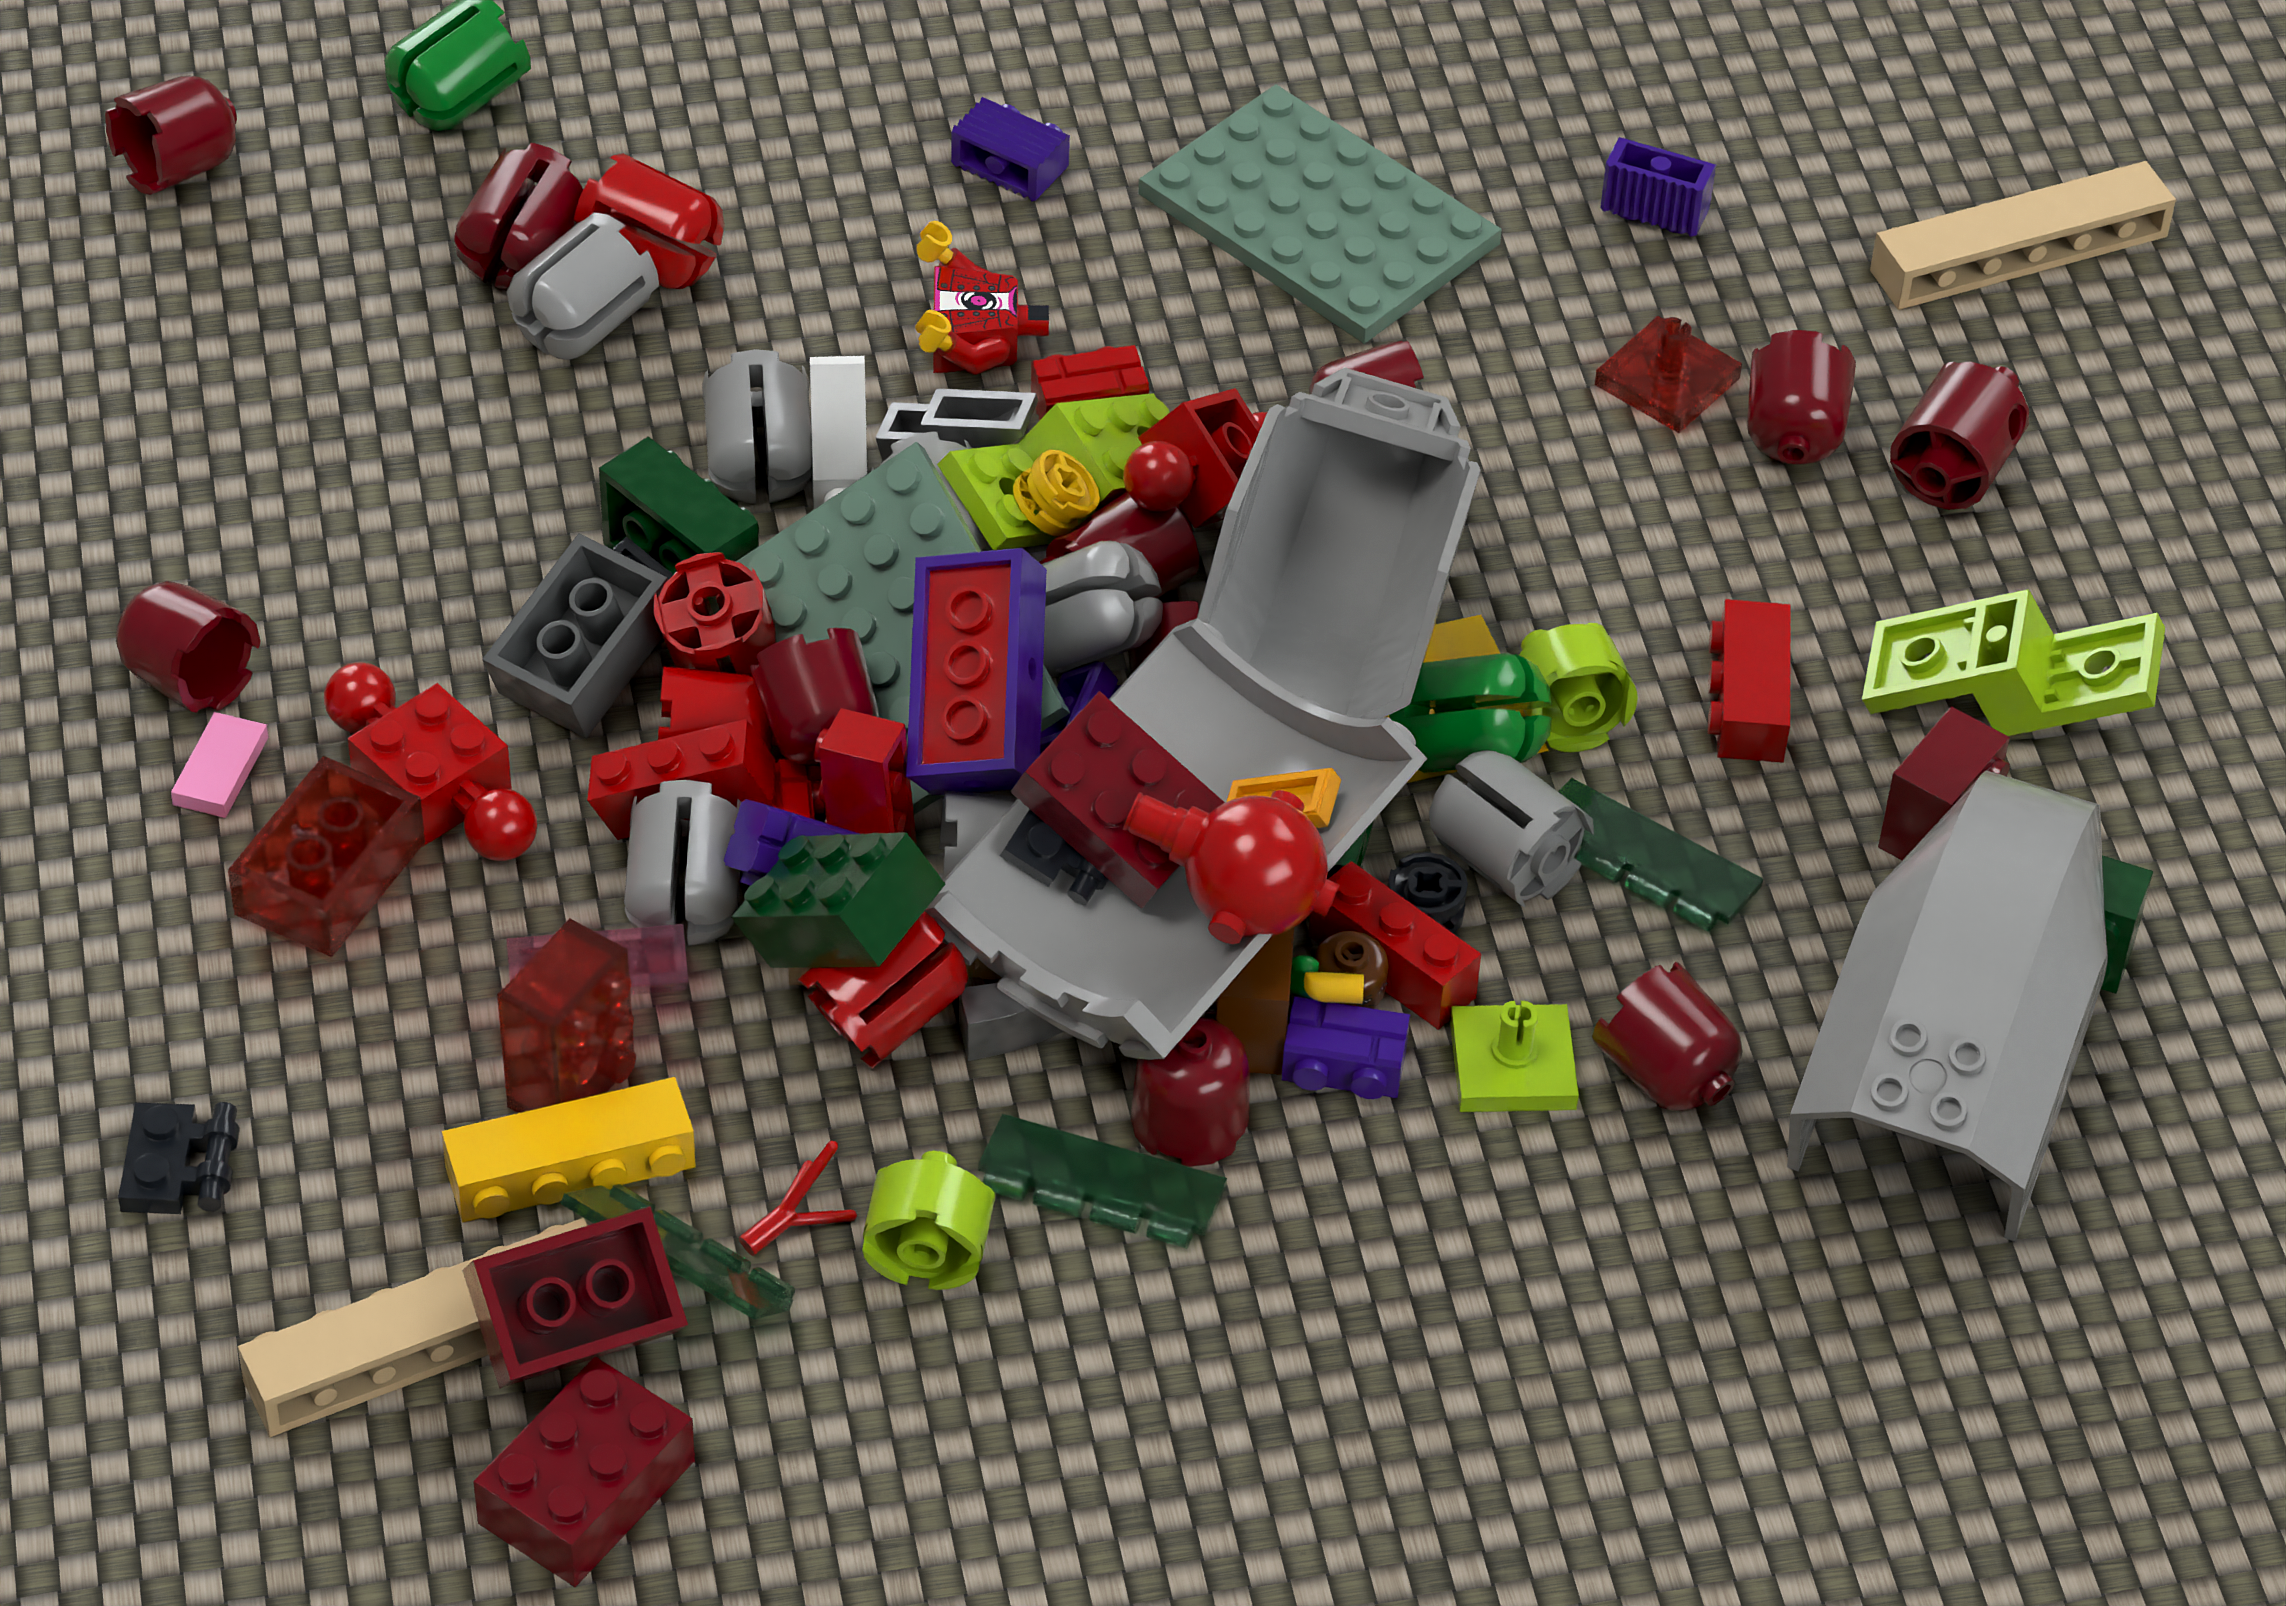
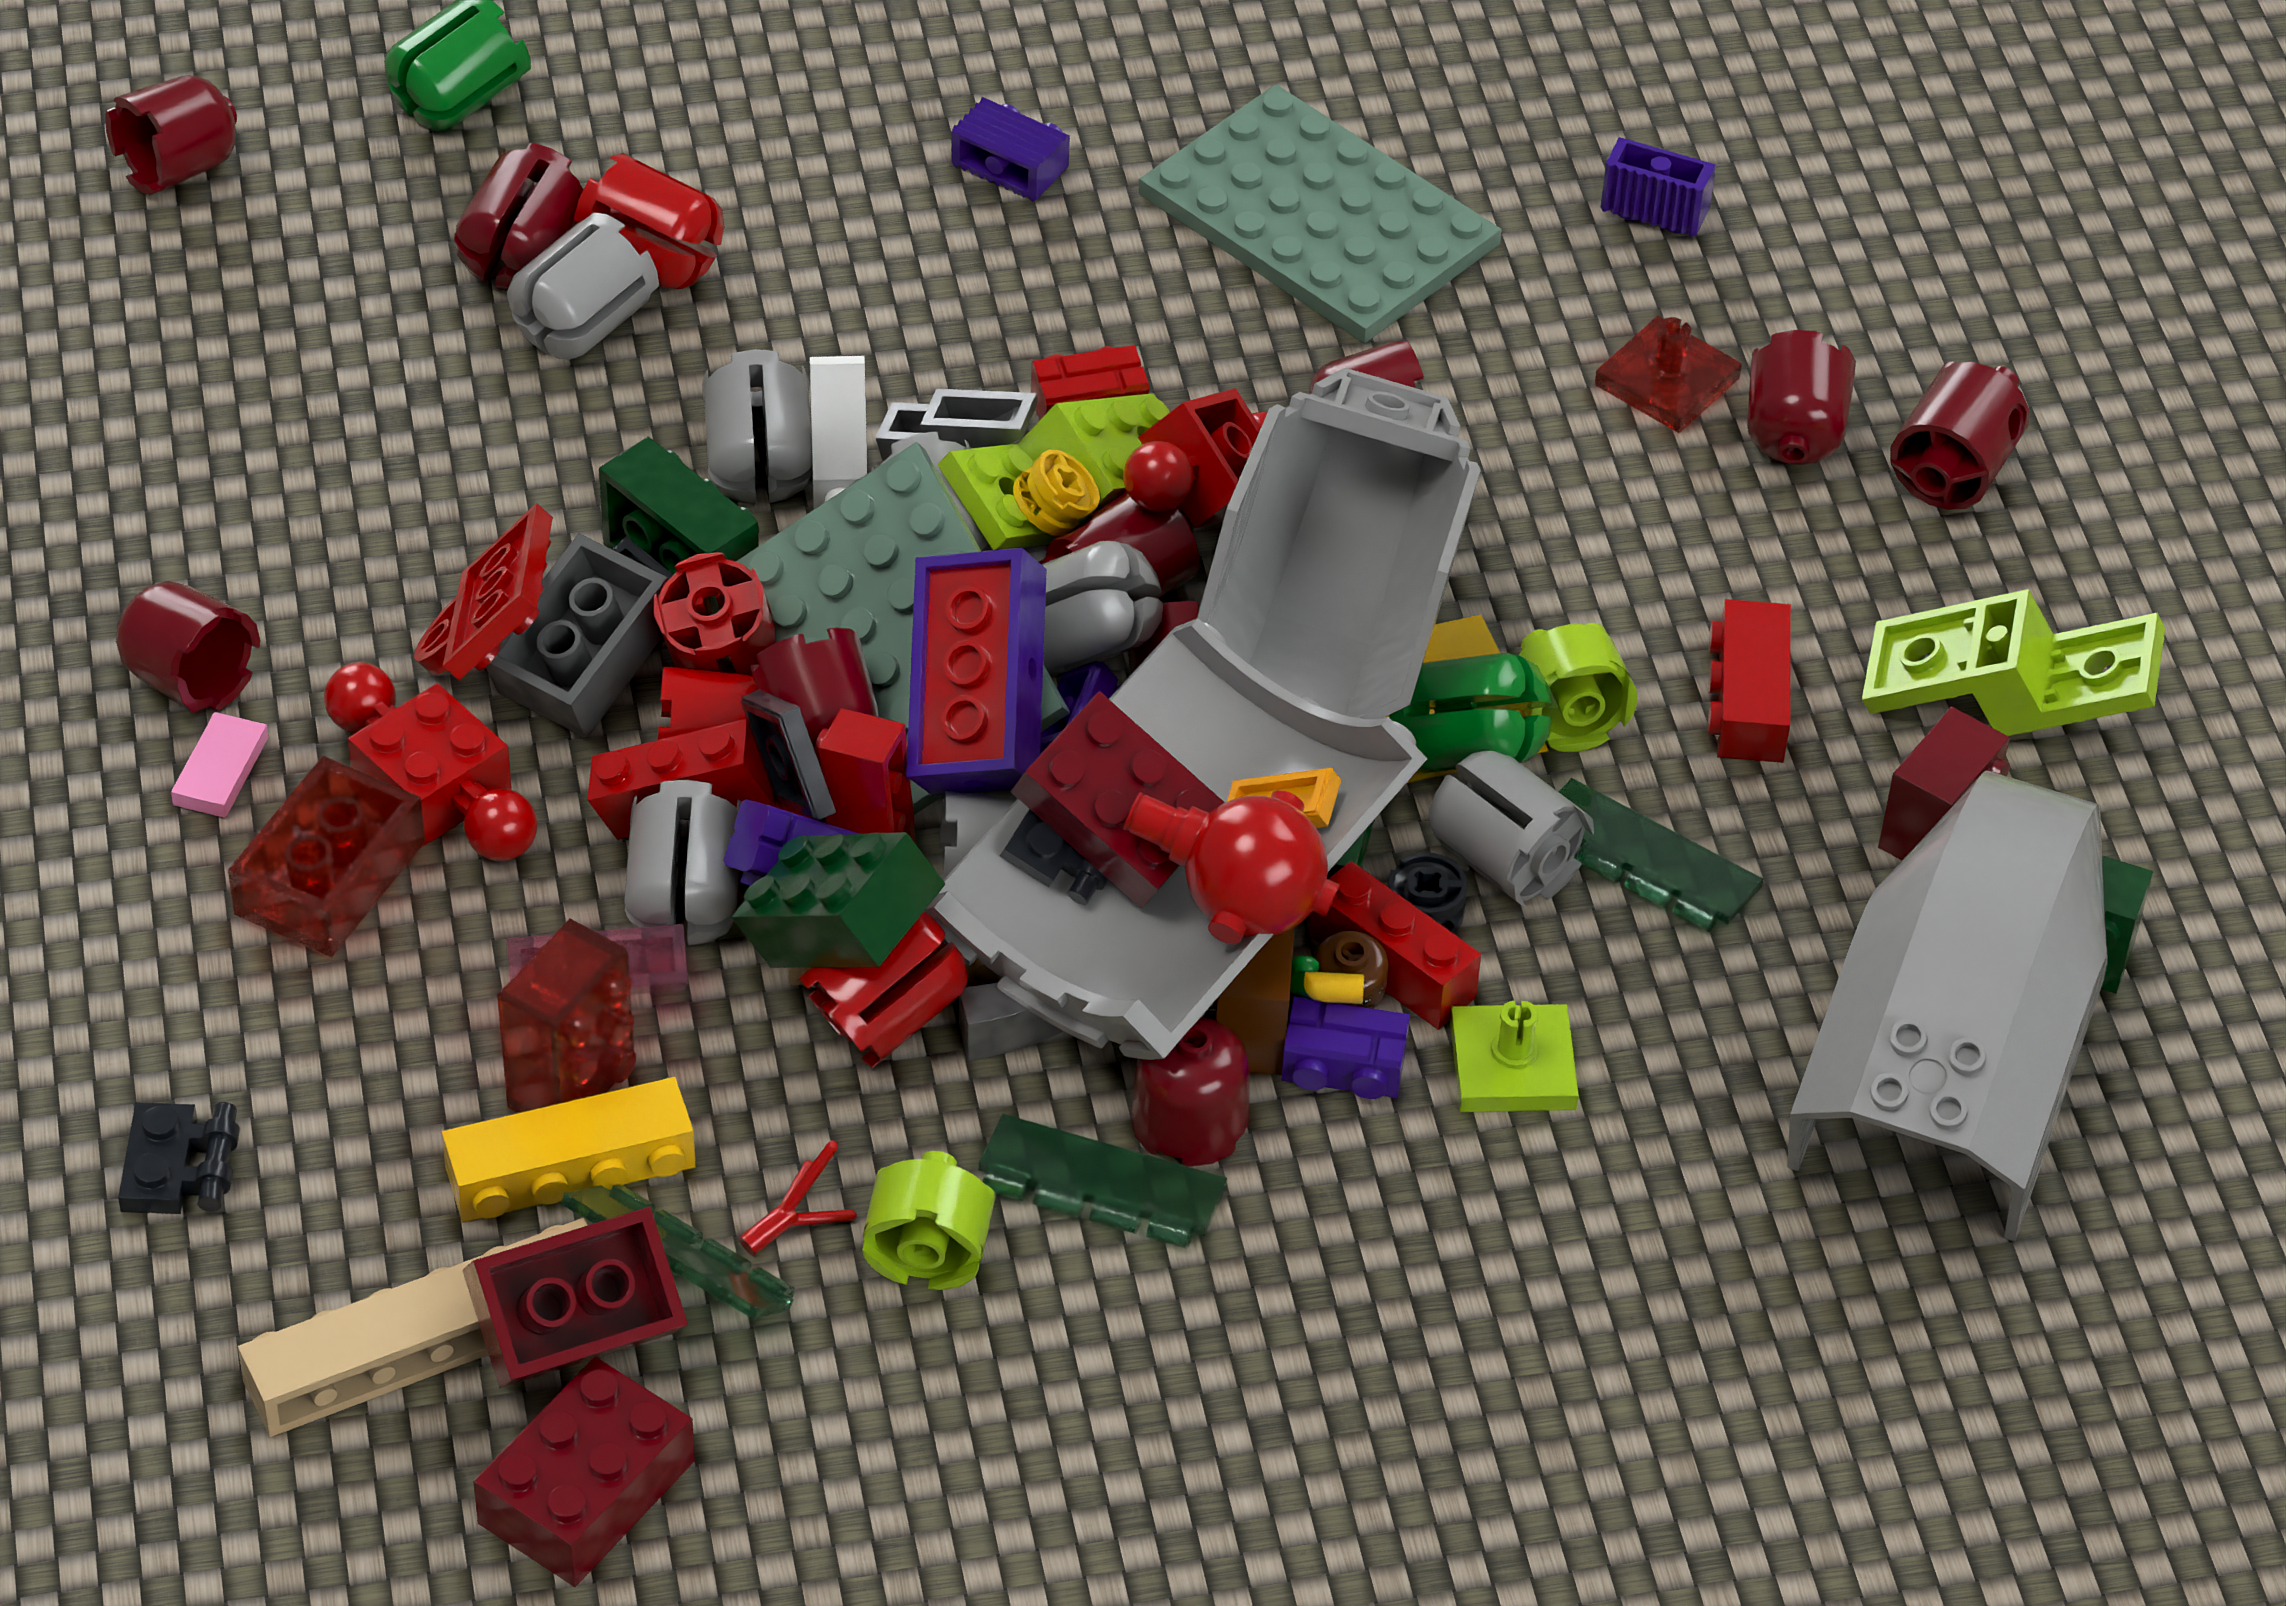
torso [915,221,1049,375] -> none
dark red cylinder [1592,962,1743,1111] -> none
tan brick [1870,161,2176,310] -> none
none -> red plate [414,503,553,680]
none -> black plate [740,689,836,820]

